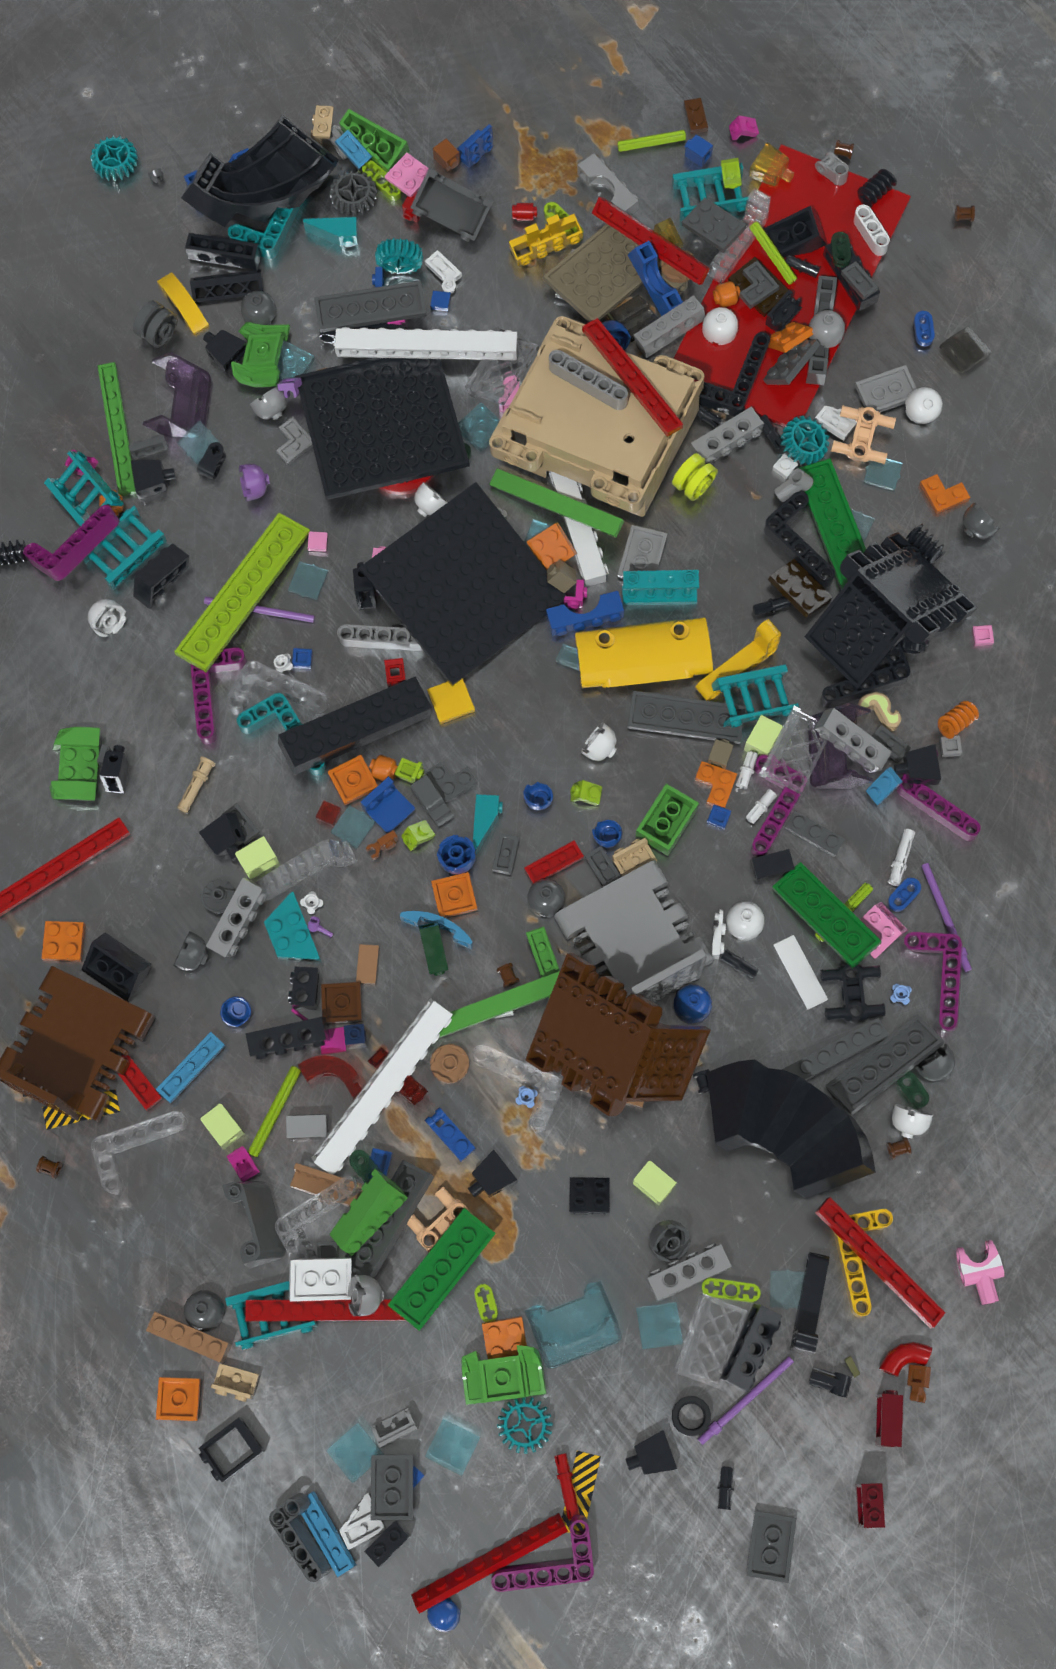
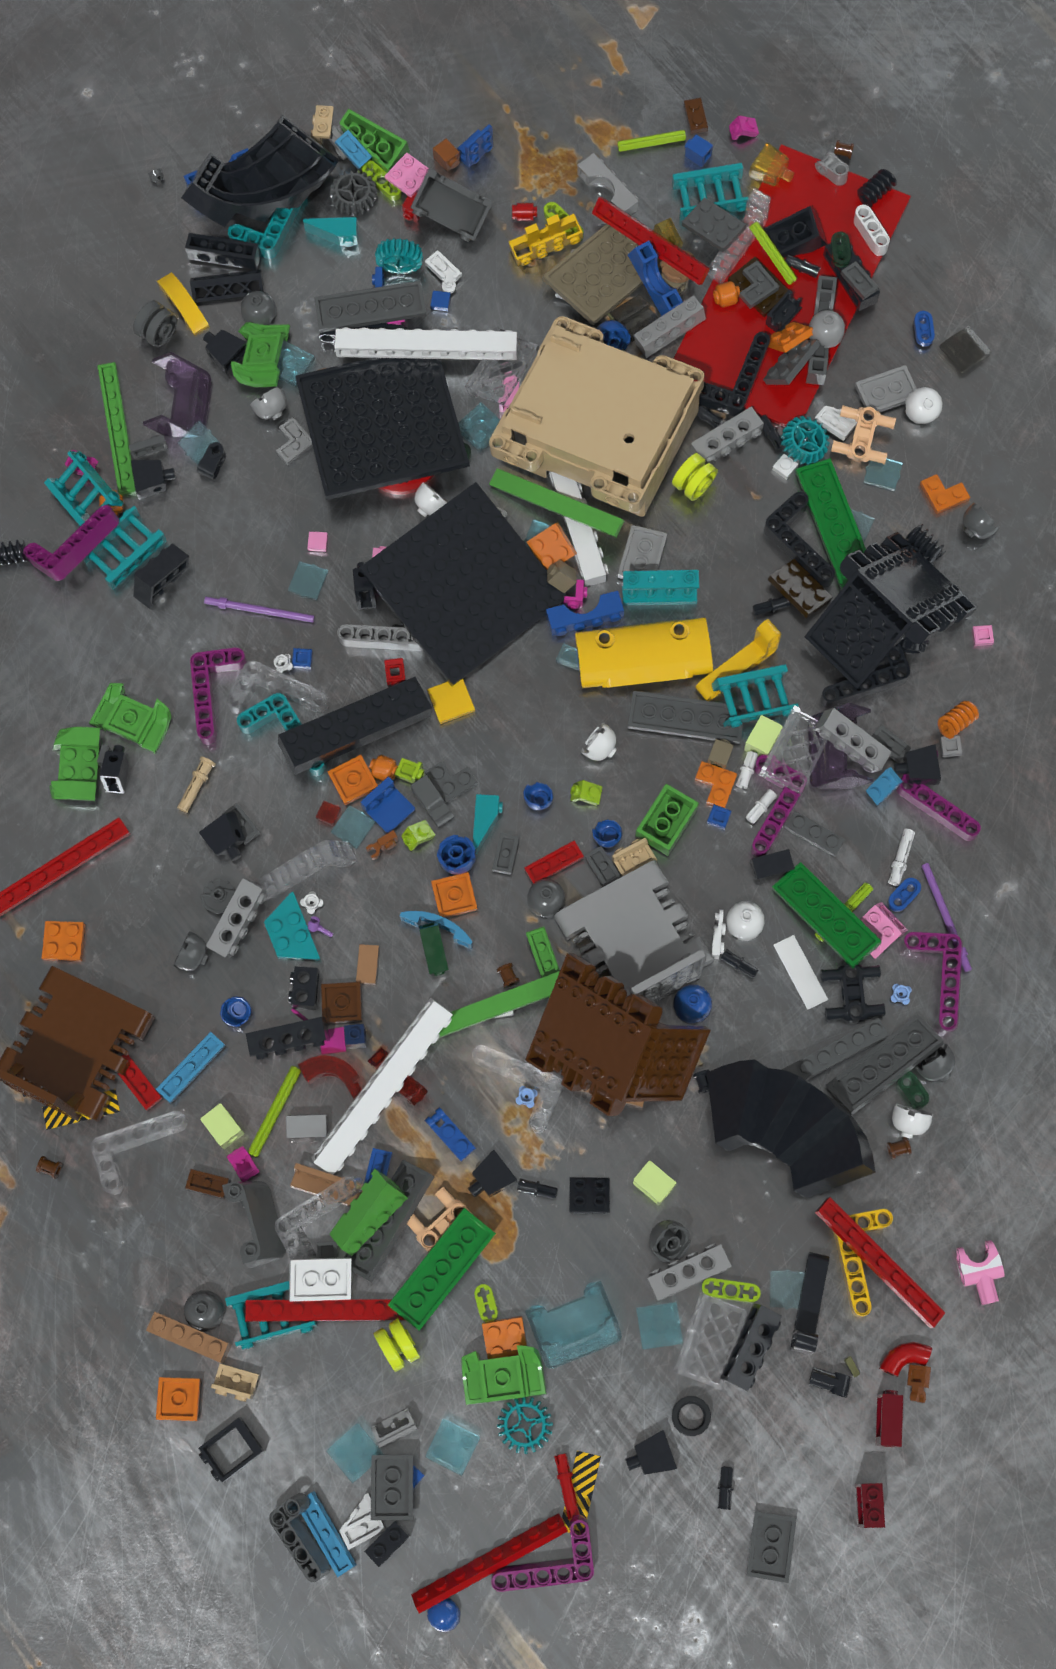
black slope [81,932,151,1002] -> none
white cylinder [88,599,126,637] -> none
teal gear [90,135,138,182] -> none
lime plate [174,513,310,673] -> none
yellowish green piece [235,836,279,879] -> none
medium lavender cylinder [239,464,270,501] -> none
medium lavender tile [277,378,302,398] -> none
light grey cylinder [348,1275,384,1316] -> none
clear green plate [349,1150,382,1183] -> none
medium nougat tile [430,1044,469,1084] -> none
light grey beam [549,350,628,410] -> none
red plate [582,318,683,437] -> none
medium lavender bar [697,1356,794,1445] -> none
white cylinder [702,307,738,345] -> none
lime bracket [721,158,742,189] -> none
light grey piece [774,468,813,502] -> none
tan animal [855,692,901,732] -> none
reddish brown bush [955,205,975,222] -> none
none -> bright green piece [89,683,171,753]
none -> reddish brown plate [185,1169,230,1199]
none -> neon yellow wheel [373,1318,420,1372]
none -> black axle [517,1178,558,1199]

